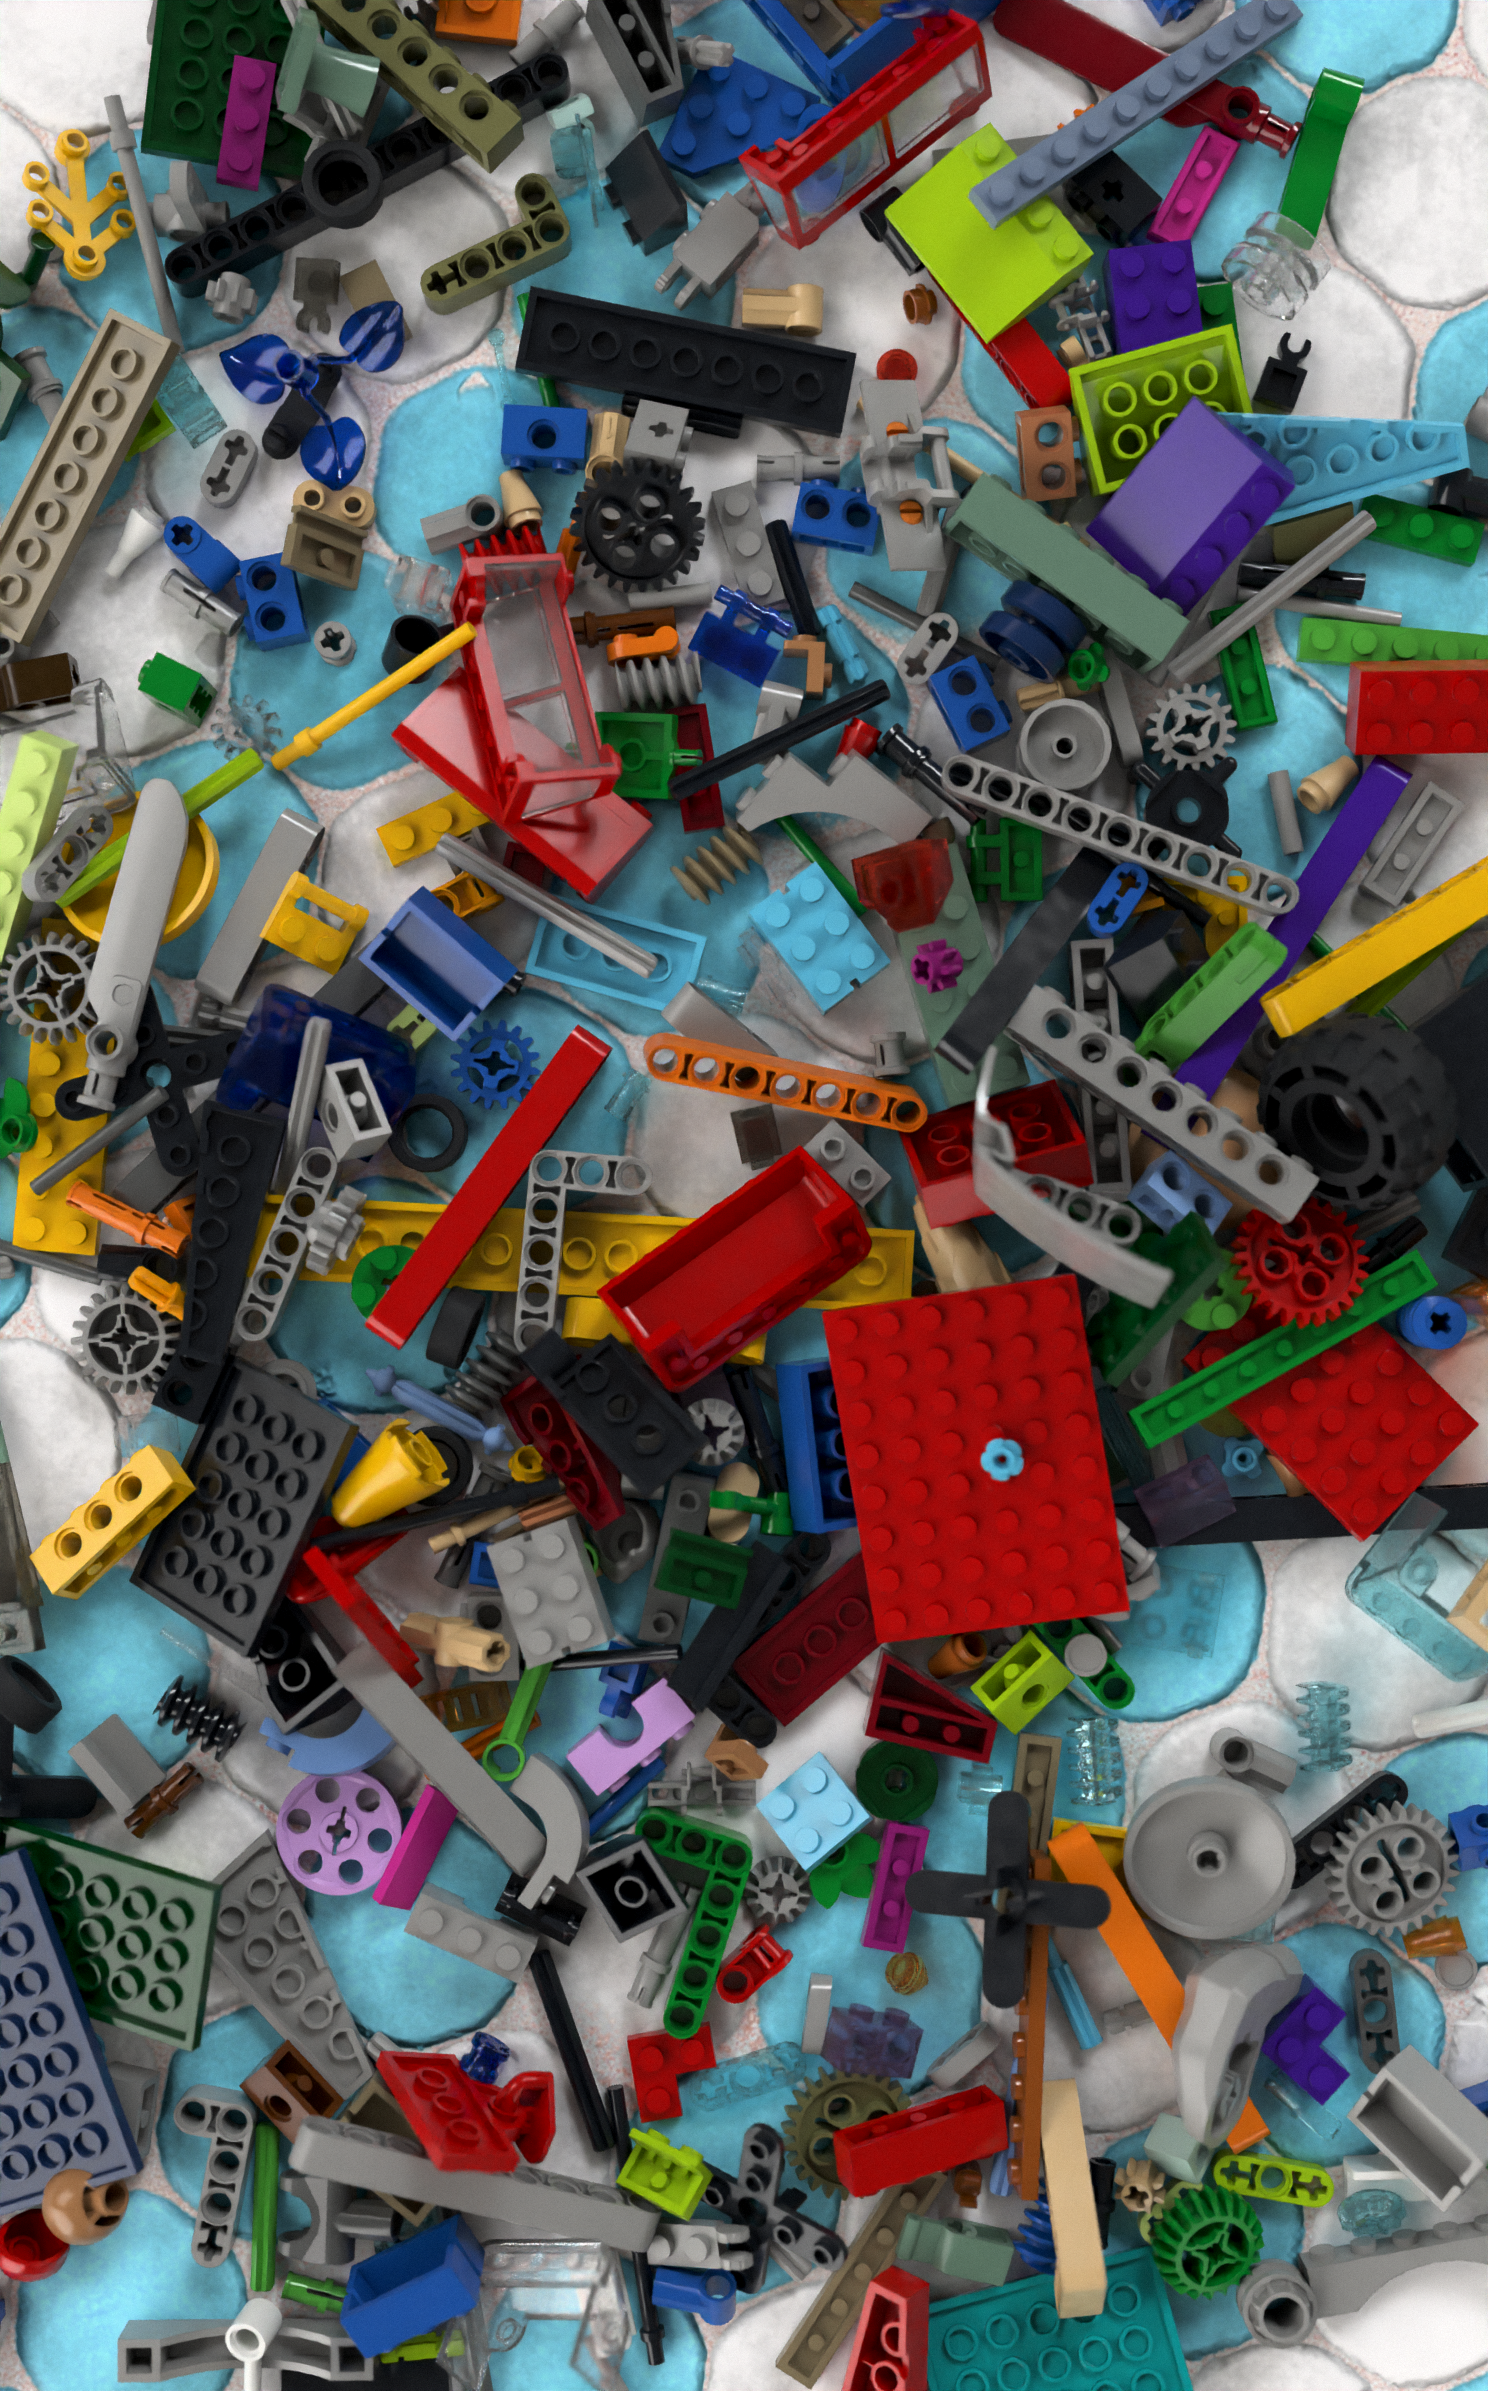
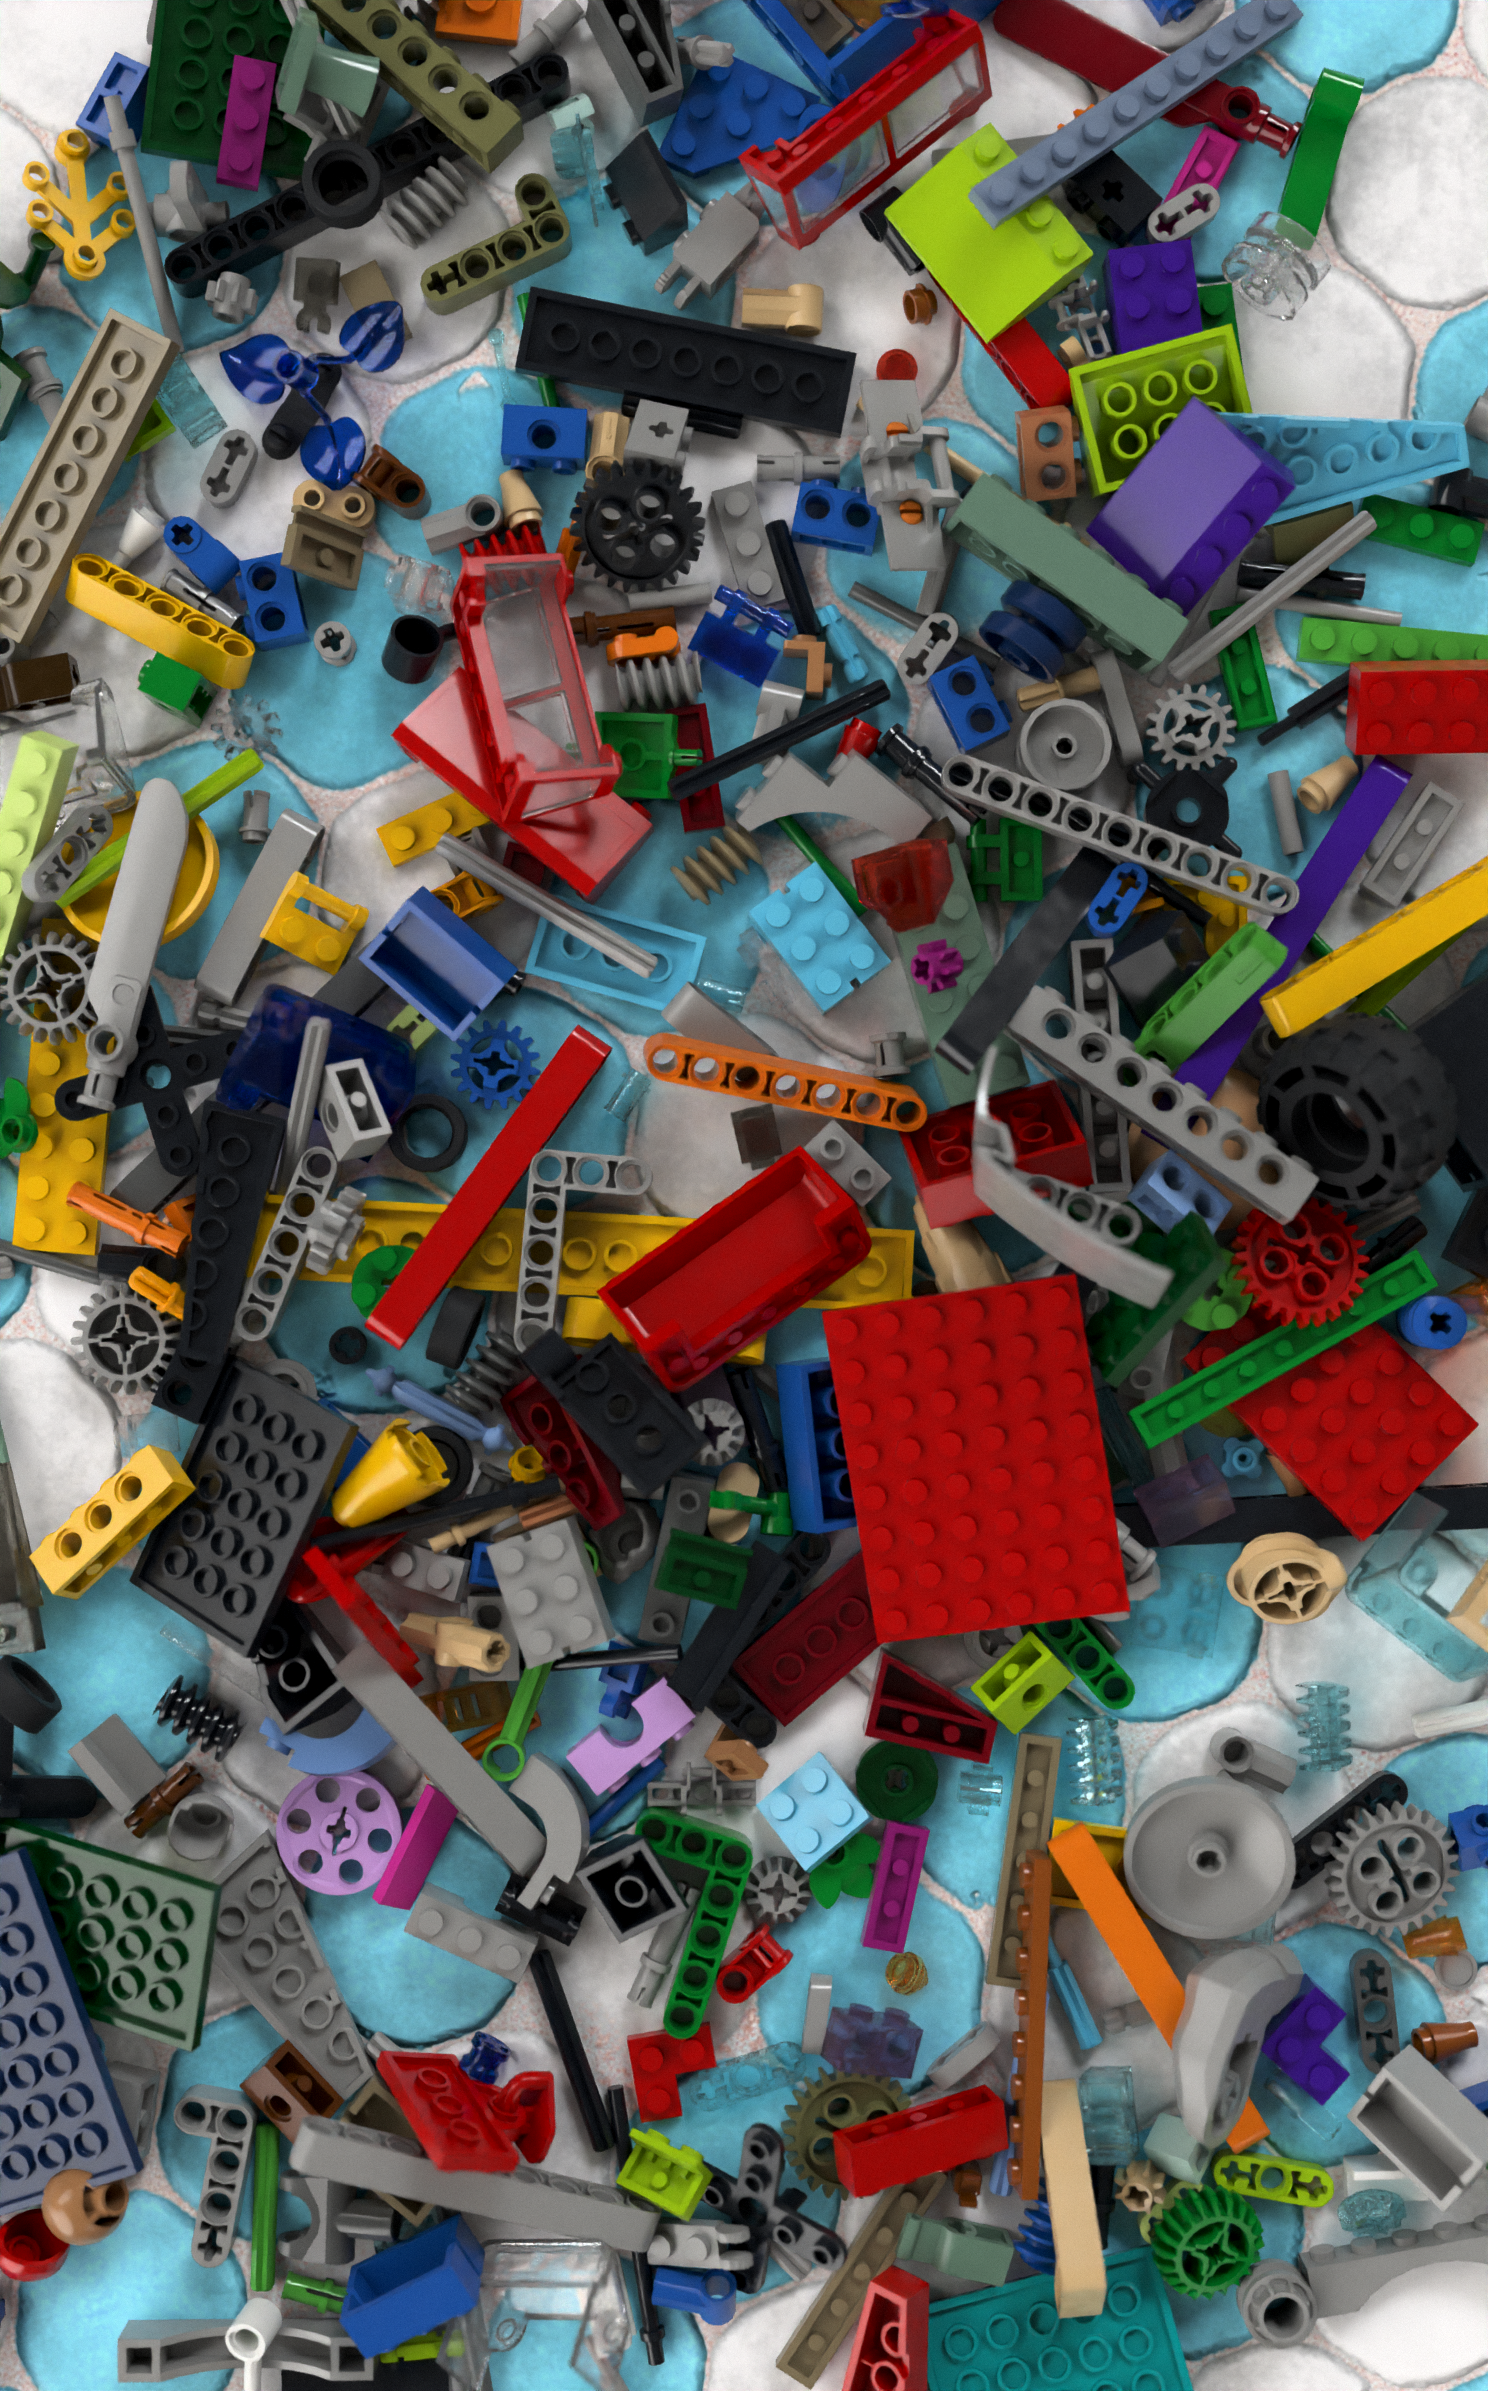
dark grey bar [30,1085,169,1196] -> none
yellow bar [270,622,477,771] -> none
black piece [905,1790,1111,2009] -> none
dark orange cone [927,1631,987,1680] -> none
medium azure plate [981,1438,1024,1481] -> none
light grey piece [1064,1633,1107,1677] -> none
green plate [1068,642,1111,691] -> none
black plate [1252,332,1311,414] -> none
none -> yellow beam [65,553,255,690]
none -> blue hinge [75,51,150,157]
none -> light grey hair [167,1792,234,1862]
none -> light grey pin [238,790,272,845]
none -> black bush [329,1326,367,1364]
none -> reddish brown piece [350,444,431,520]
none -> light grey hinge [363,1538,471,1602]
none -> light grey piece [378,156,469,250]
none -> clear light blue brick [1079,2066,1140,2165]
none -> light grey beam [1145,183,1220,244]
none -> tan piece [1225,1532,1348,1625]
none -> black axle [1257,669,1350,746]
none -> dark orange cone [1411,2021,1479,2065]

